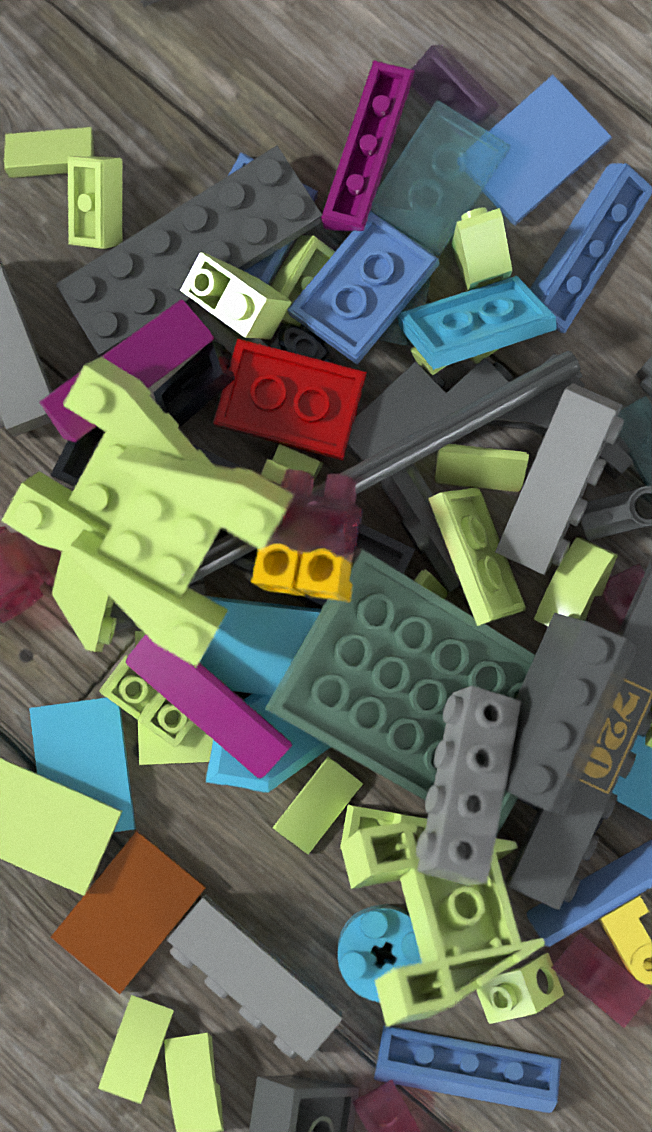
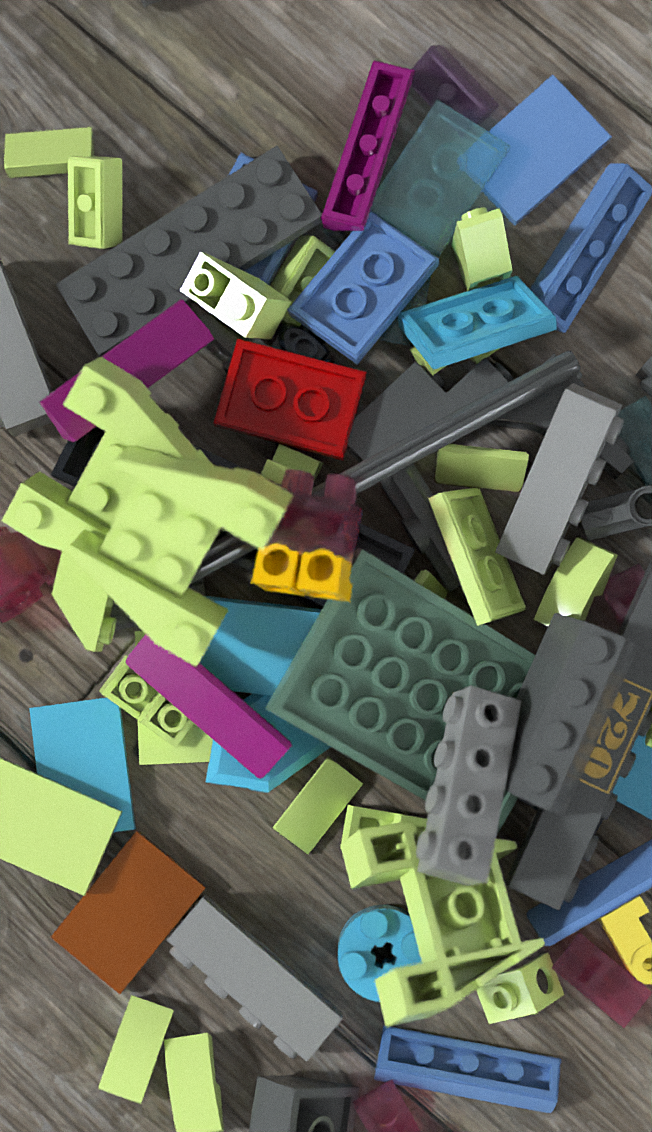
black tile [153,341,235,429] -> none

